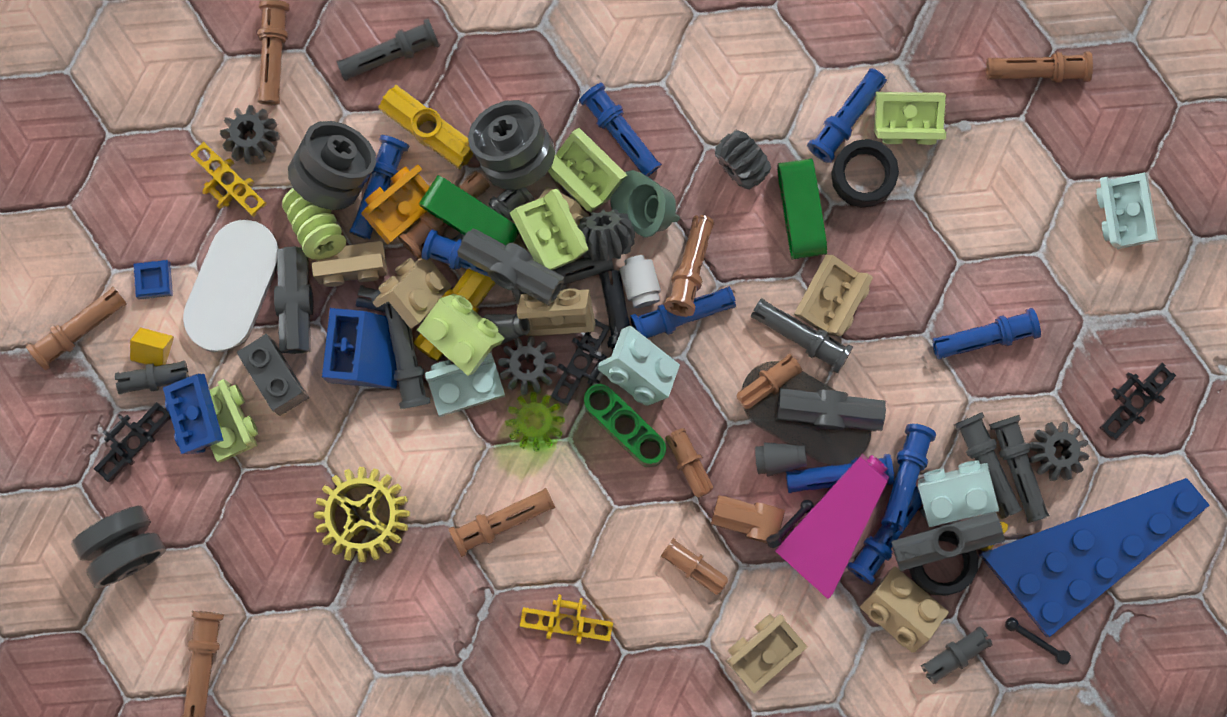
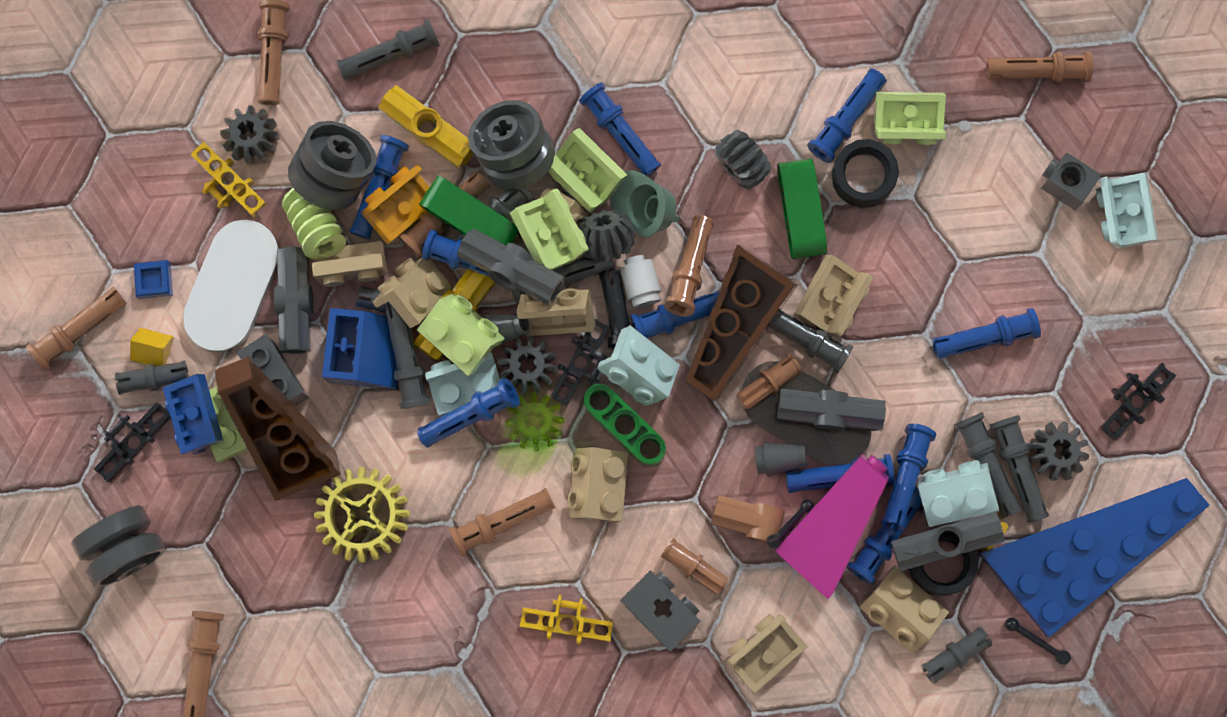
nougat axle [665,428,713,498] -> none
none -> reddish brown wedge [215,357,341,501]
none -> blue pin [417,378,520,448]
none -> tan bracket [568,447,628,522]
none -> dark grey brick [620,570,700,652]
none -> reddish brown wedge [685,244,798,401]
none -> dark grey brick [1041,153,1101,210]

